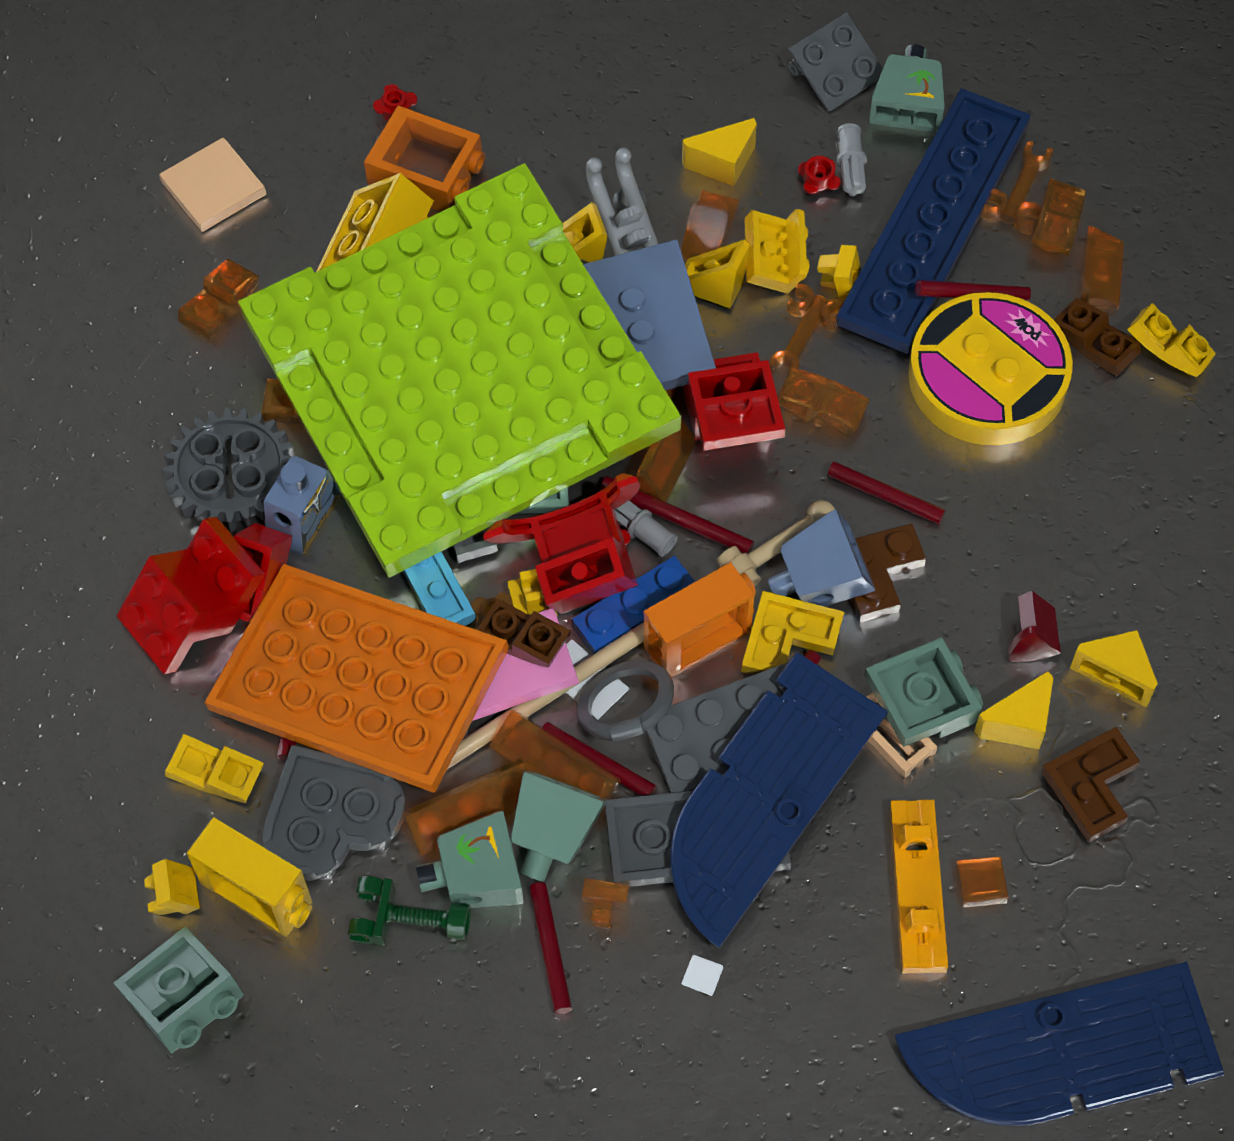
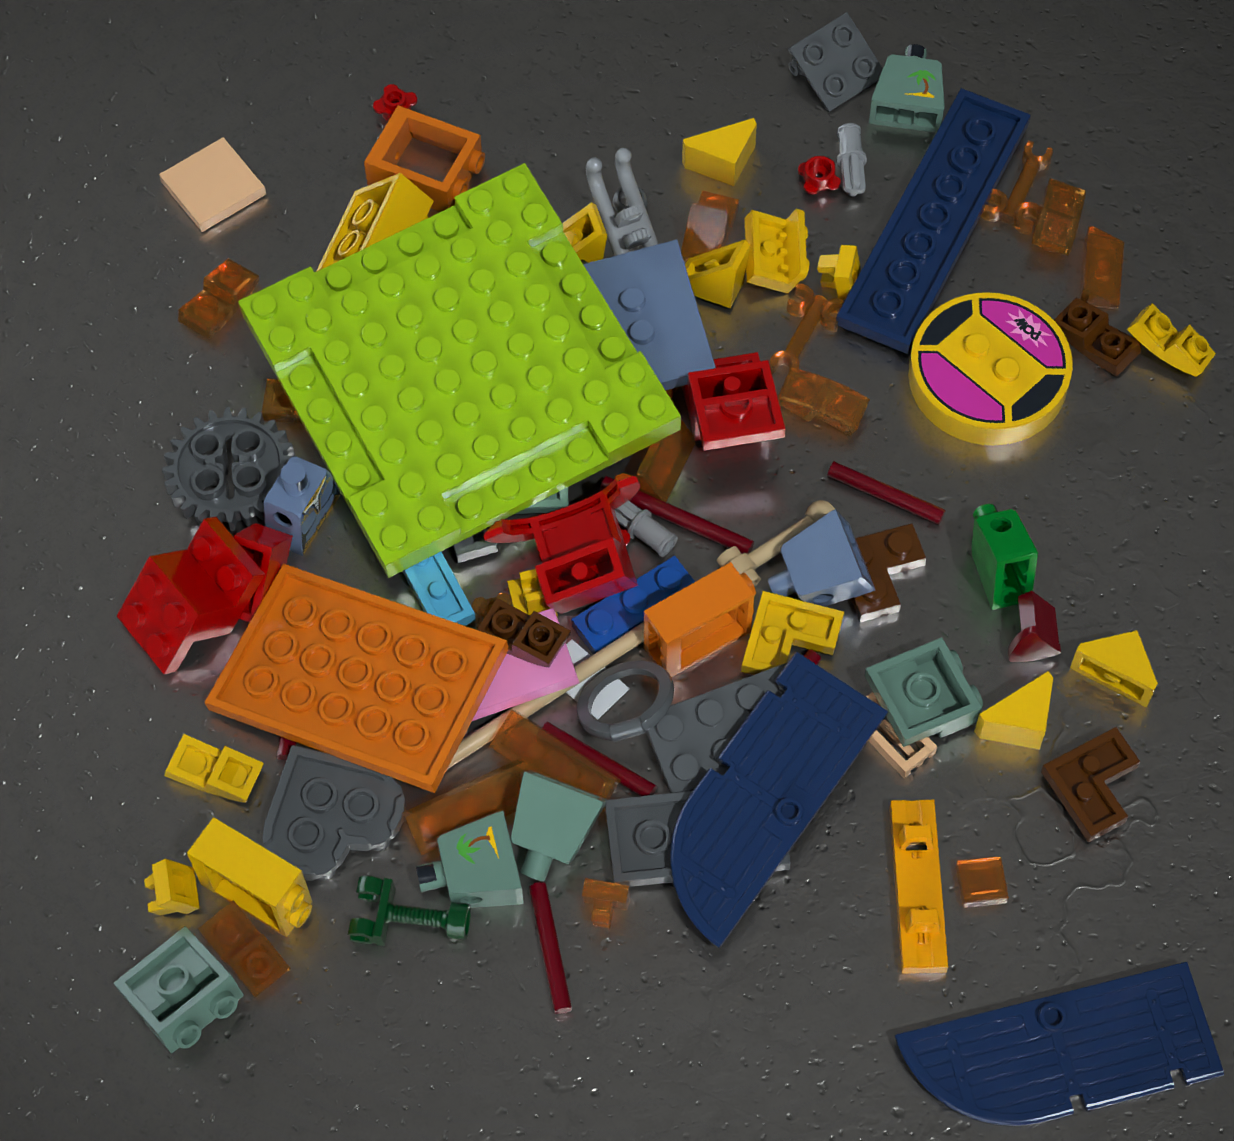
white sticker [682,955,723,996] -> none
dark red bar [915,280,1031,302] -> none
none -> clear orange slope [197,900,291,998]
none -> green torso [971,504,1038,610]

